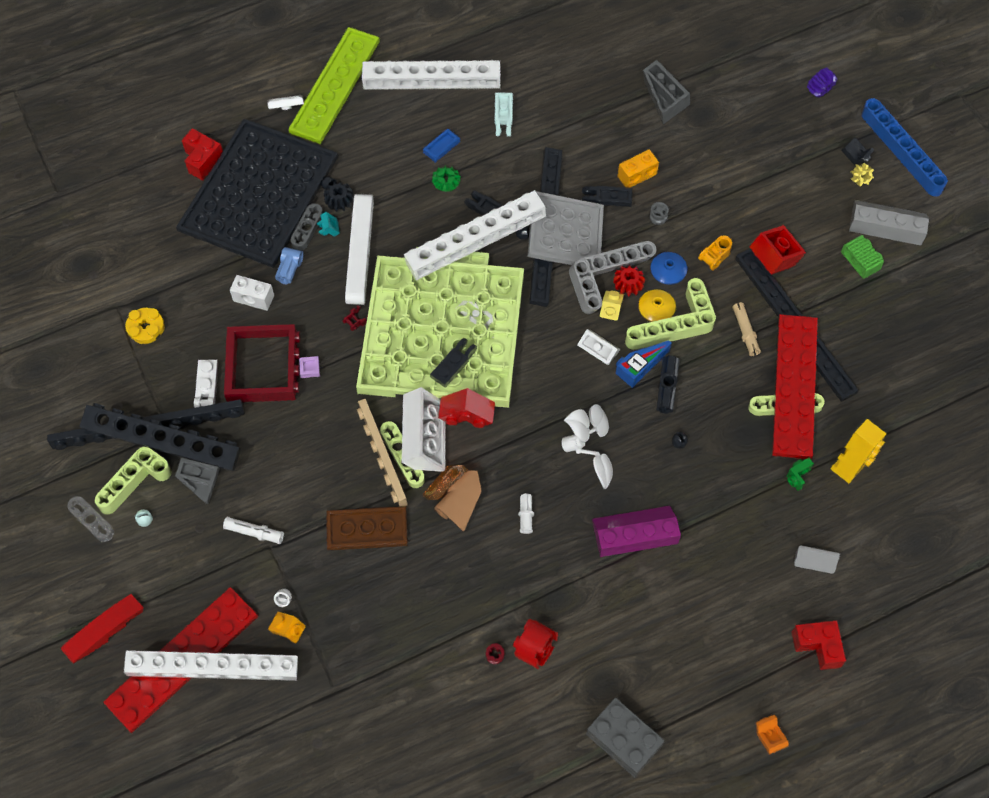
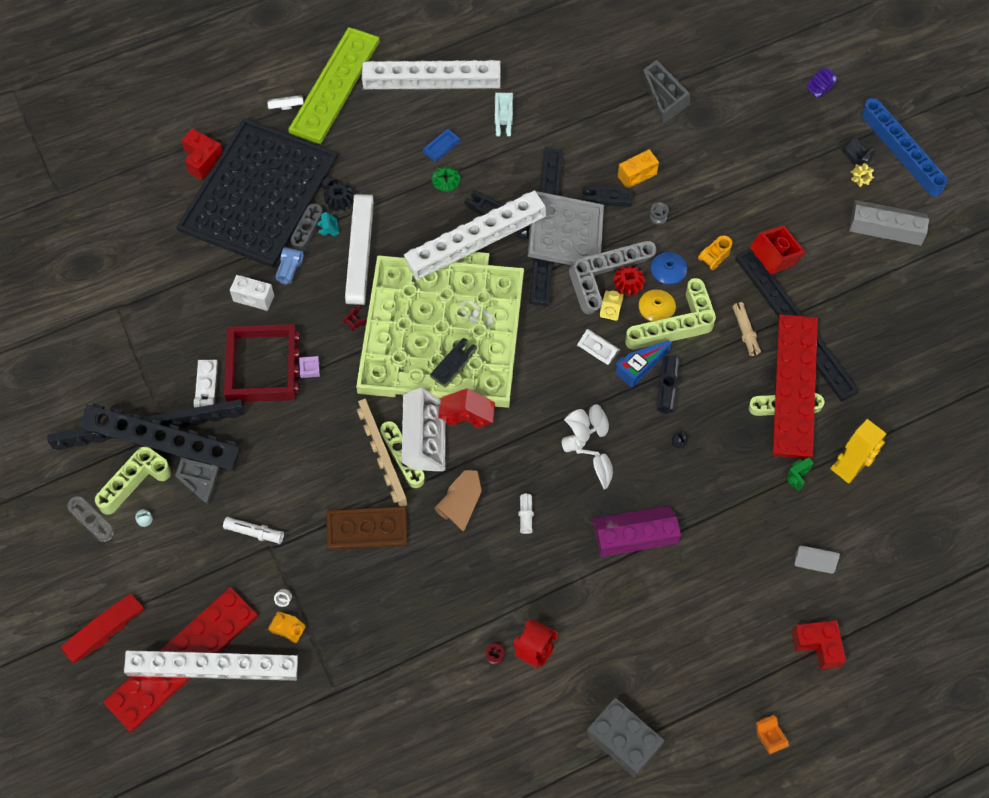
yellow plate [125,308,164,344] -> none
clear orange wing [423,465,468,500] -> none
bright green brick [841,235,884,279] -> none

